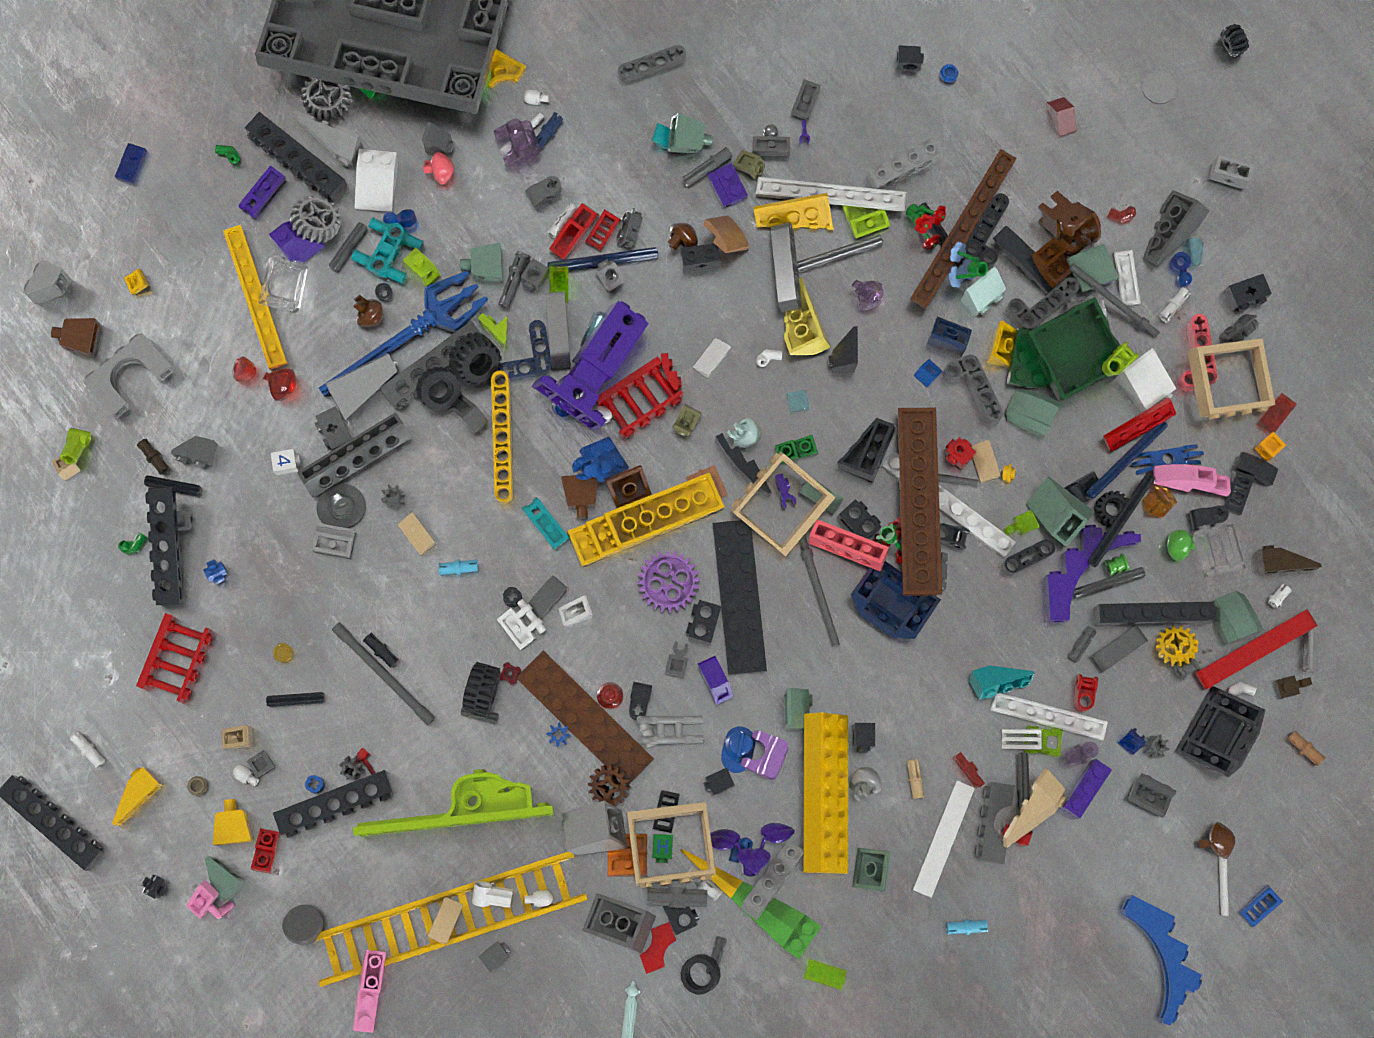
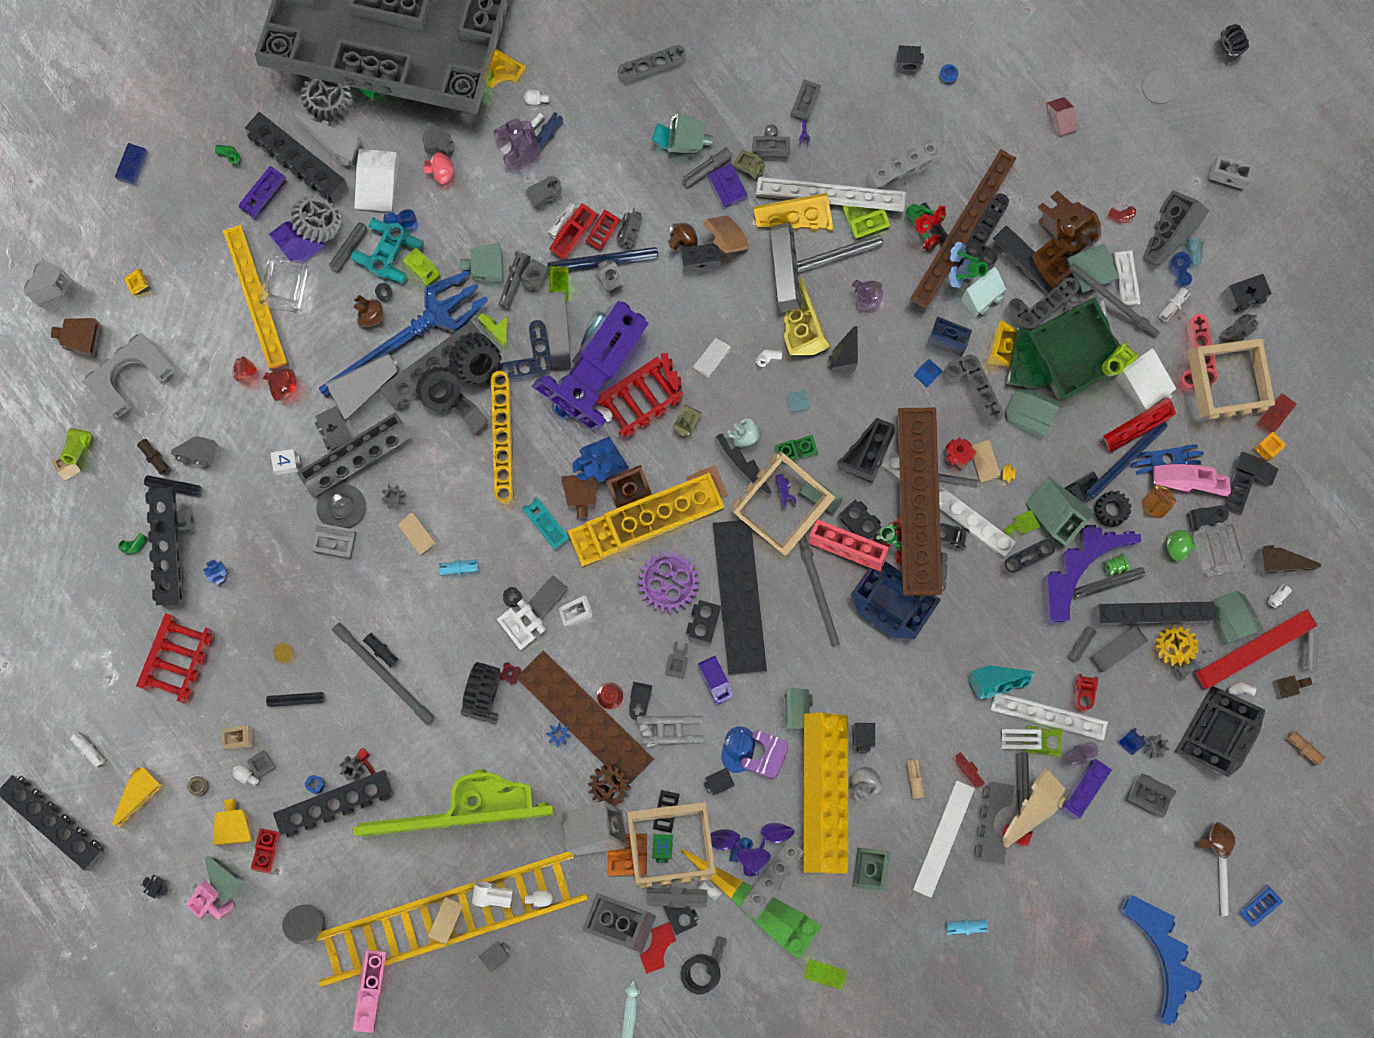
black axle [1088,473,1155,567] -> none

